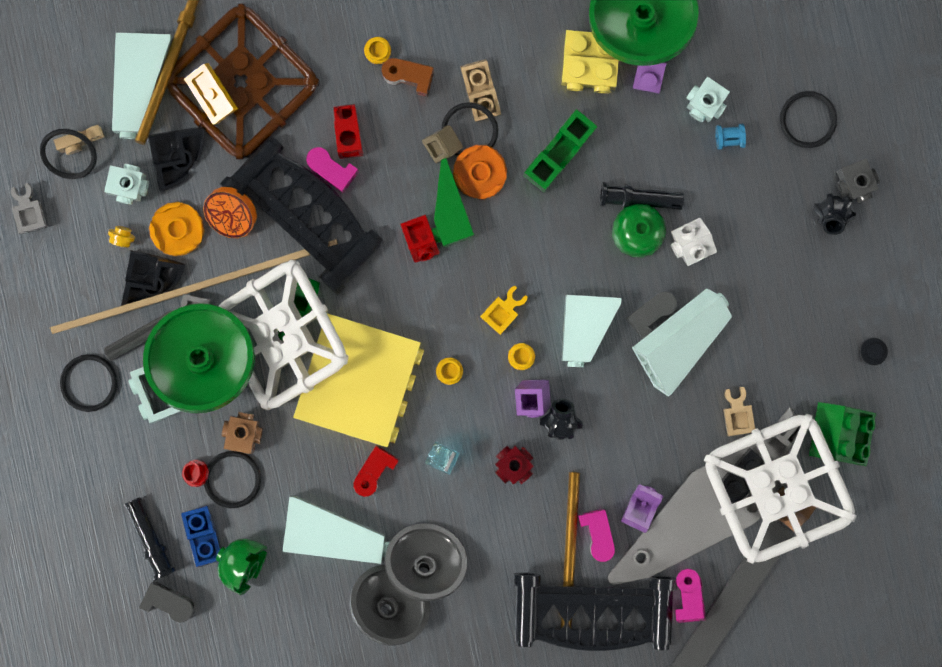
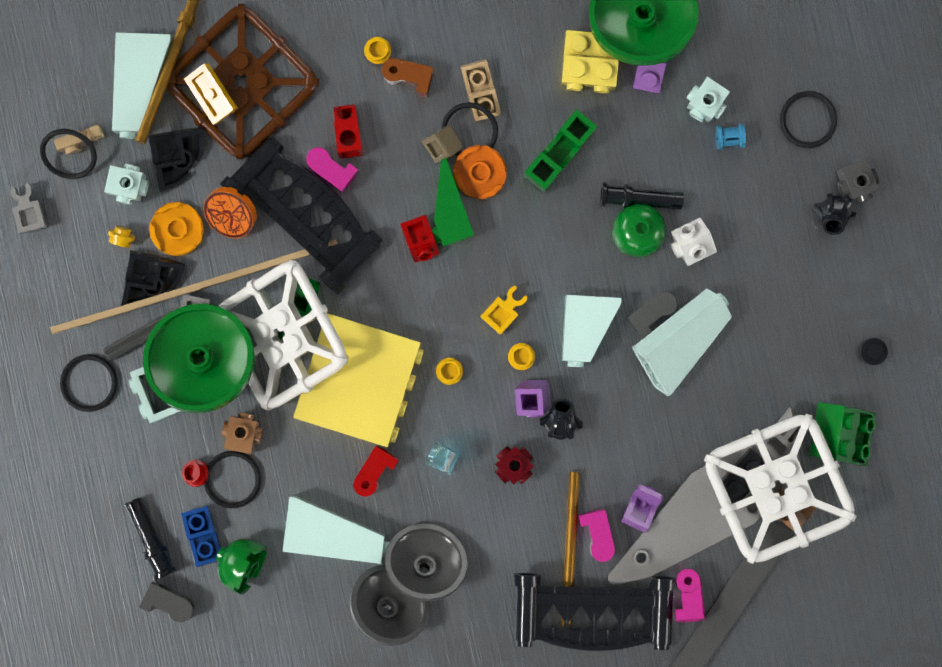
tan plate [723,387,755,436] -> none

